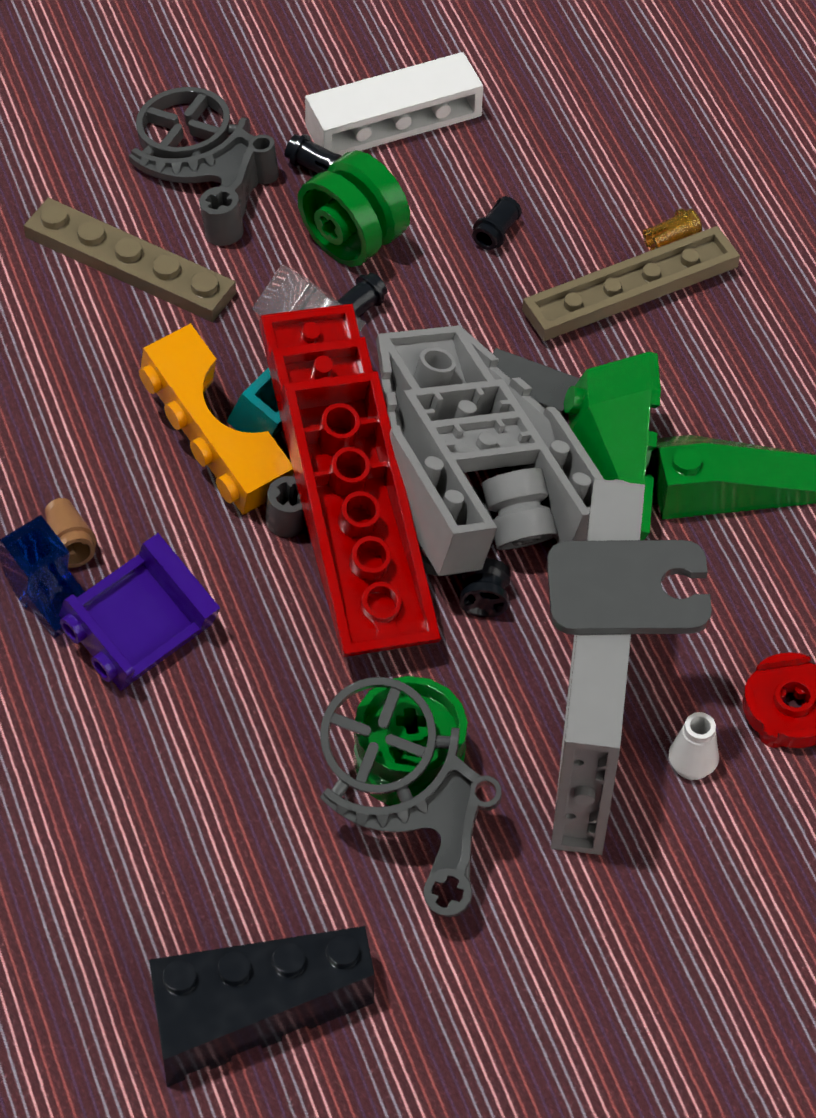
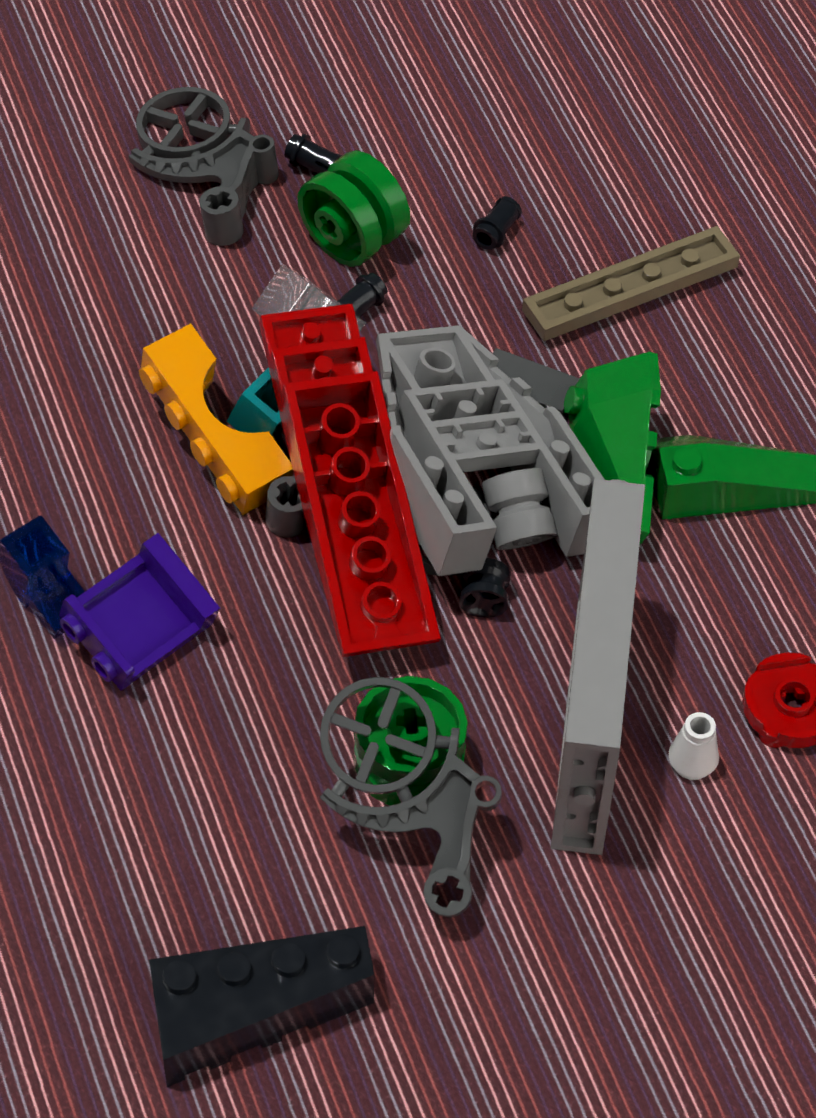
dark tan plate [23,197,236,322] -> none
medium nougat cone [45,498,97,568] -> none
white brick [305,52,483,156] -> none
dark grey piece [547,540,712,635] -> none
clear yellow pin [643,208,702,251] -> none

